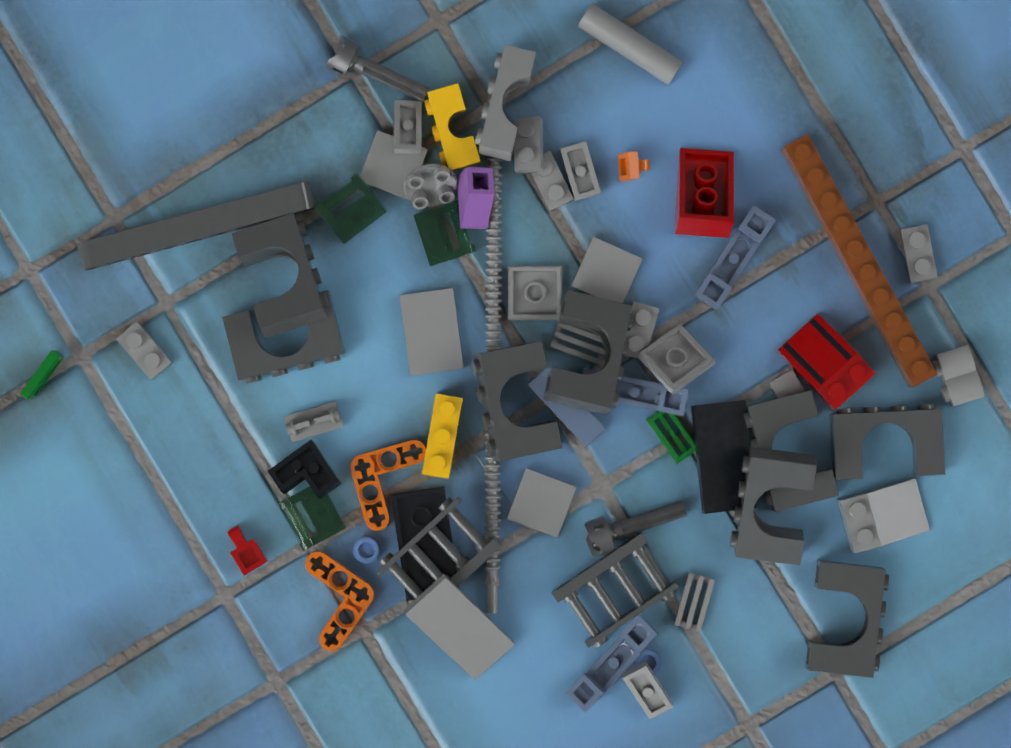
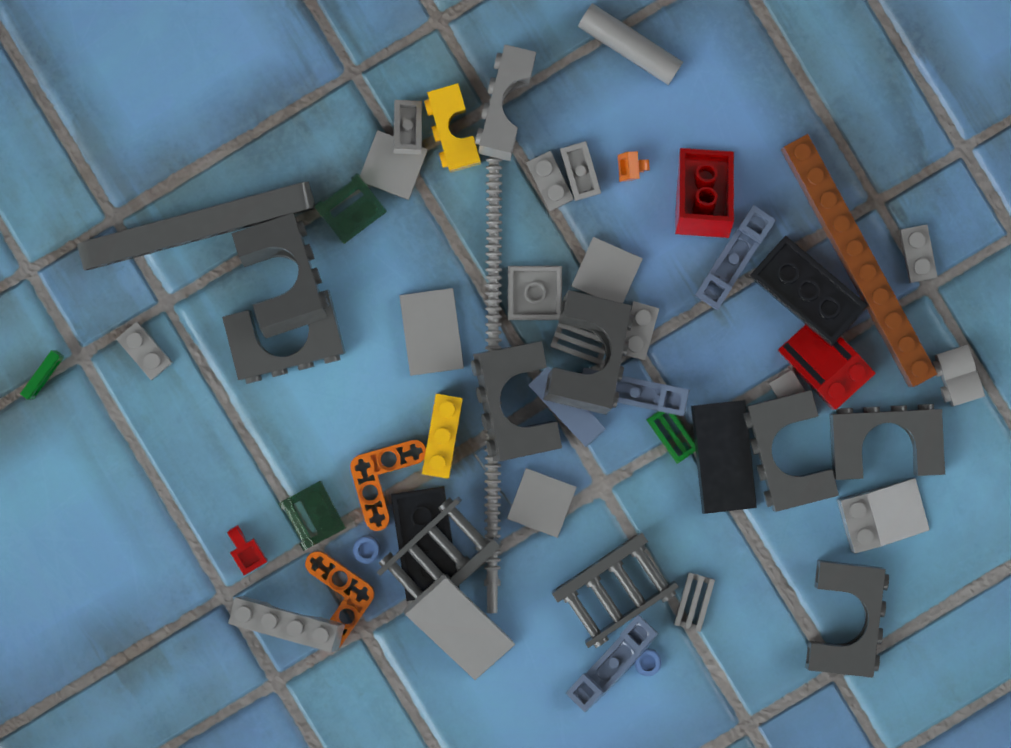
black plate [268,440,342,499] -> none
light grey hinge [284,401,344,442] -> none
flat silver piece [326,35,429,102] -> none
light grey dish [403,164,457,210] -> none
clear green plate [414,200,476,267] -> none
medium lavender slope [457,167,494,229] -> none
light grey plate [514,116,544,174] -> none
flat silver piece [584,501,687,556] -> none
light grey plate [622,661,673,719] -> none
light grey tile [638,324,715,395] -> none
dark grey arch [730,447,817,565] -> none
none -> light grey arch [228,596,345,652]
none -> black tile [750,236,868,347]

